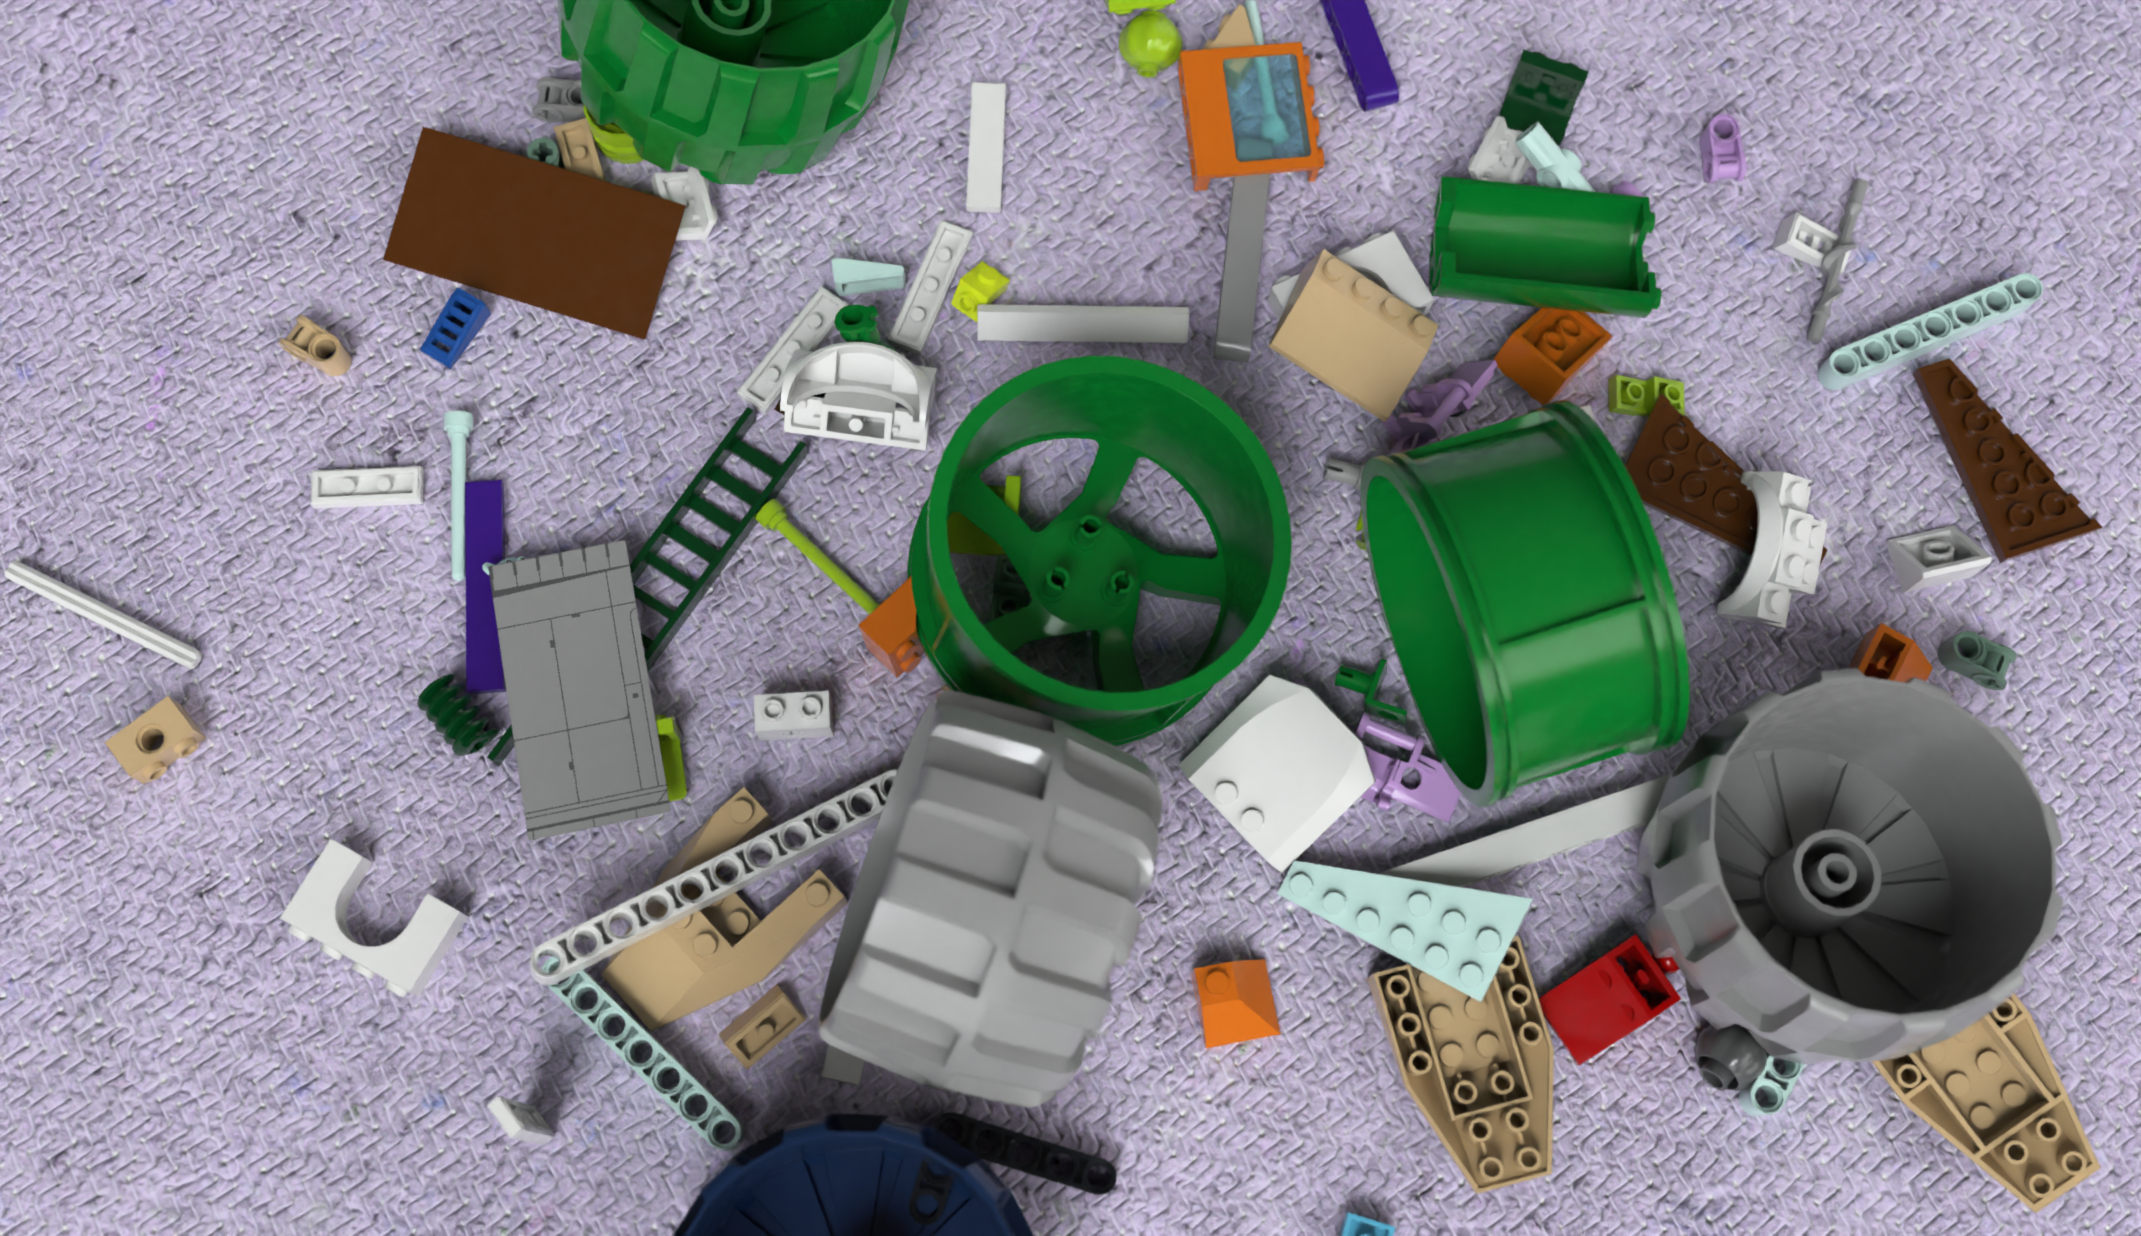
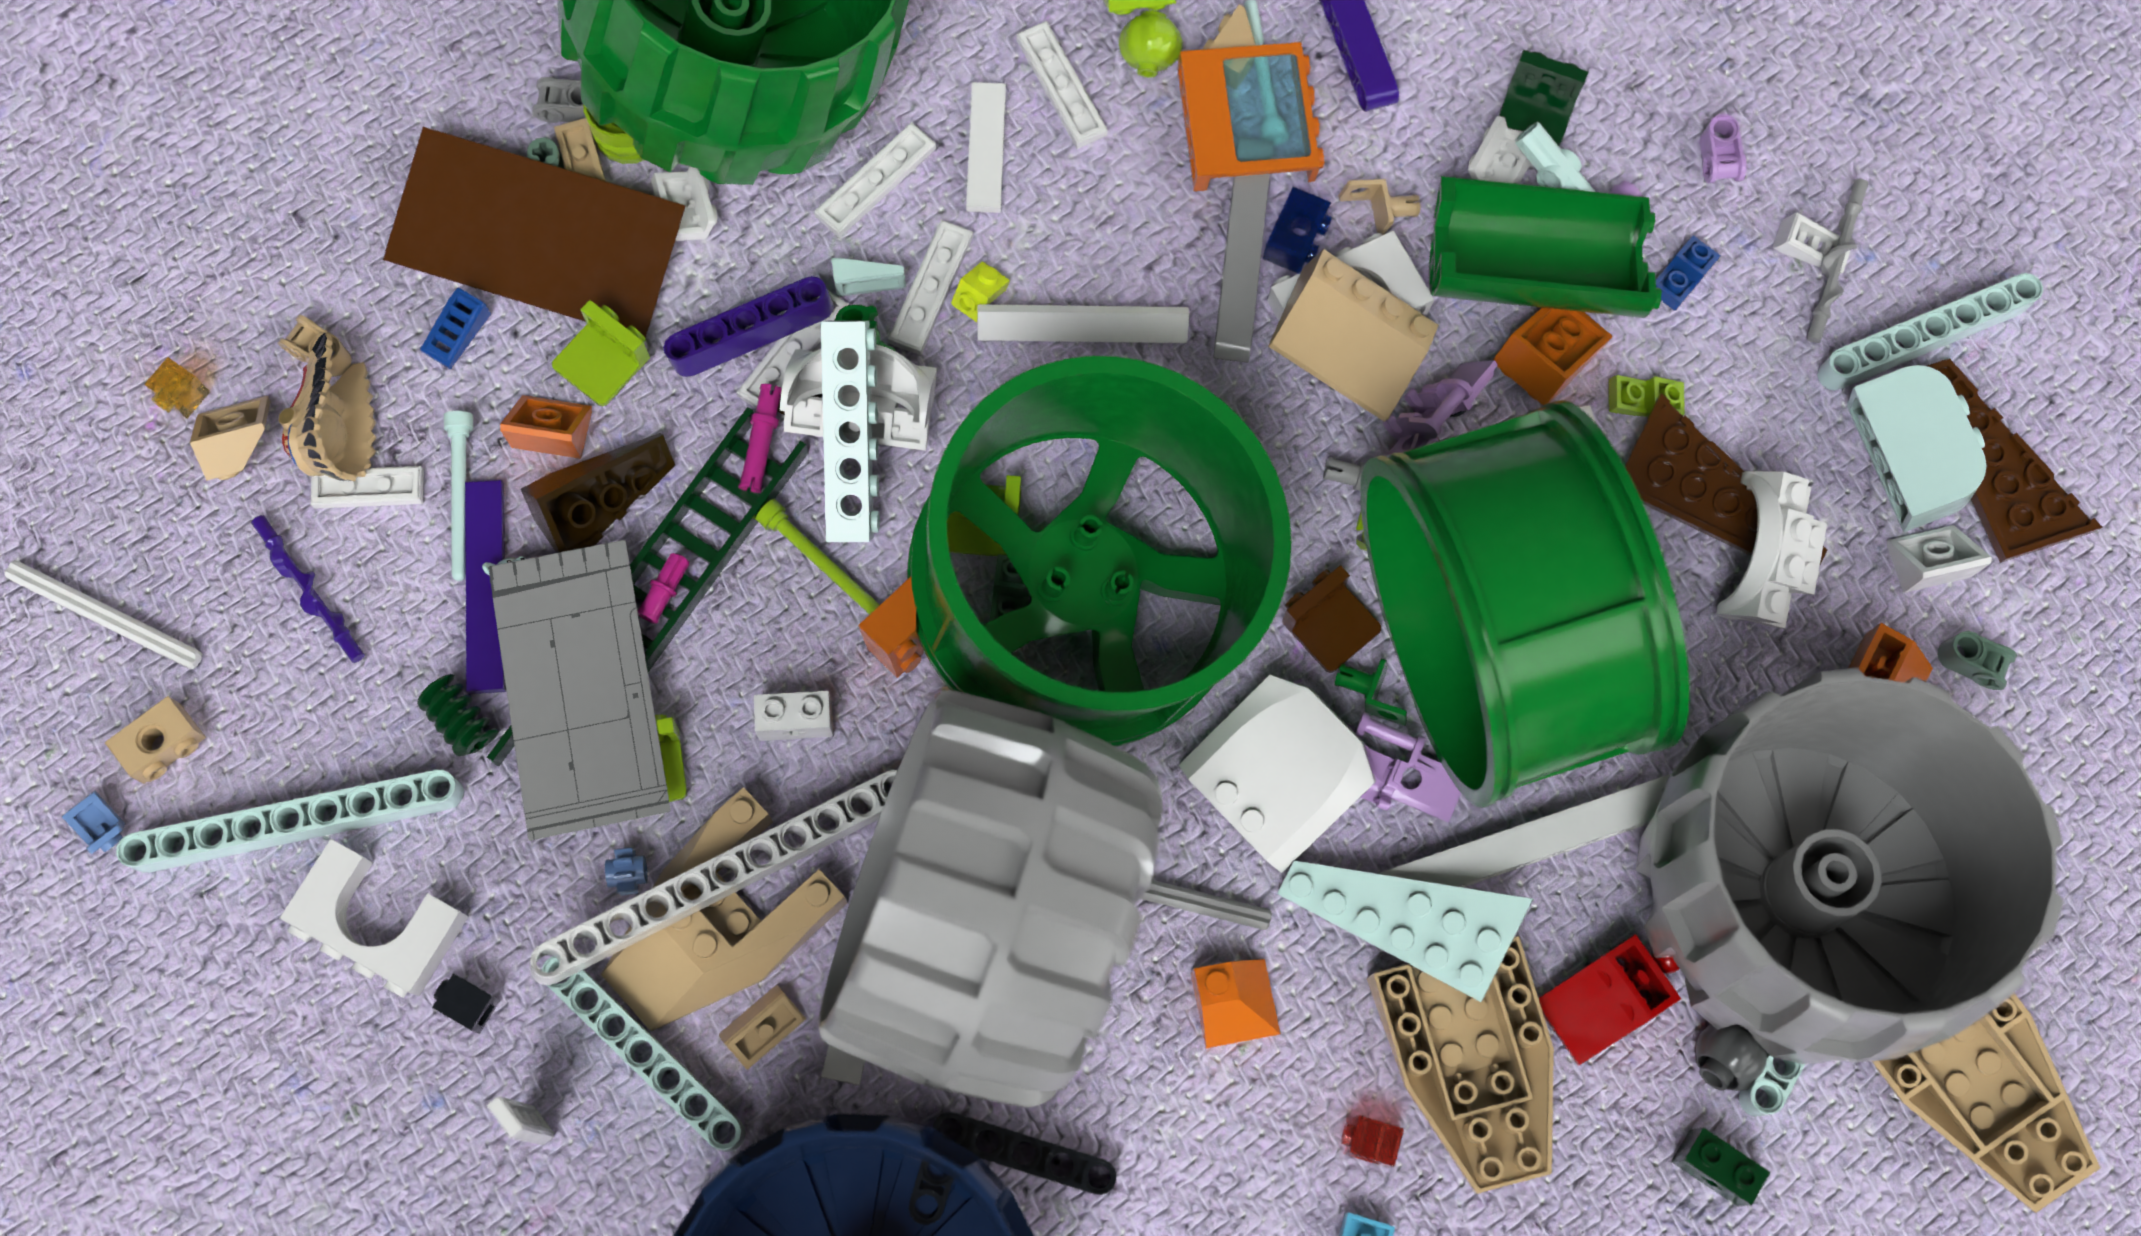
none -> medium blue bracket [62,790,126,854]
none -> light aqua beam [116,770,464,873]
none -> clear yellow brick [144,357,210,419]
none -> tan slope [190,395,271,481]
none -> dark purple piece [251,515,365,663]
none -> tan piece [278,332,376,481]
none -> black brick [432,974,501,1034]
none -> orange slope [500,395,592,459]
none -> dark brown wedge [521,433,675,553]
none -> lime bracket [552,300,650,407]
none -> medium blue gear [605,847,648,896]
none -> dark pink axle [637,553,689,624]
none -> dark purple beam [663,276,834,377]
none -> dark pink pin [738,384,782,493]
none -> white tile [814,122,936,239]
none -> light aqua brick [821,320,880,542]
none -> white tile [1016,21,1108,149]
none -> light grey axle [1140,880,1272,930]
none -> clear blue brick [1262,187,1333,274]
none -> reddish brown bracket [1282,565,1381,673]
none -> tan bracket [1338,179,1420,235]
none -> clear red brick [1341,1115,1404,1168]
none -> blue slope [1656,235,1721,311]
none -> dark green brick [1671,1127,1771,1206]
none -> light aqua brick [1847,365,1986,533]

